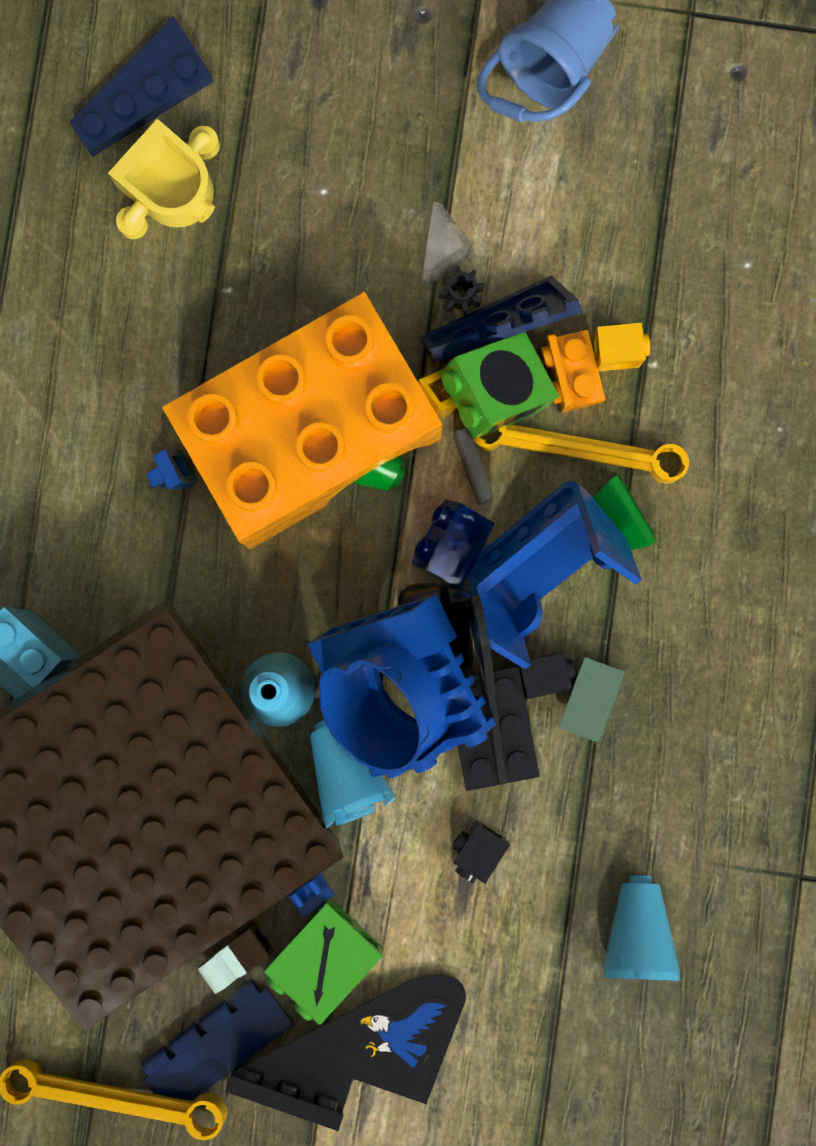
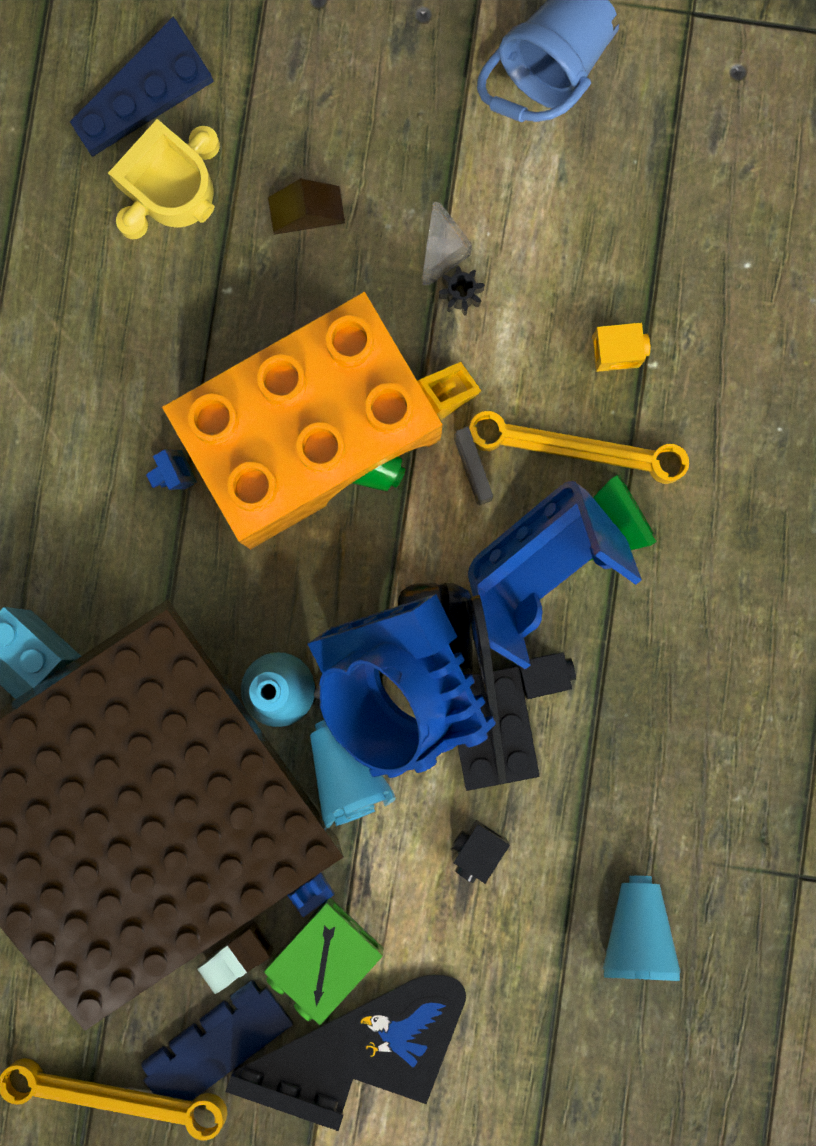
clear blue bracket [412,500,495,587] -> none
dark blue wing [420,276,582,362] -> none
bright green brick [439,332,559,439] -> none
light orange bracket [540,330,606,413] -> none
sand green hinge [559,657,625,743] -> none
none -> dark brown slope [268,178,345,235]

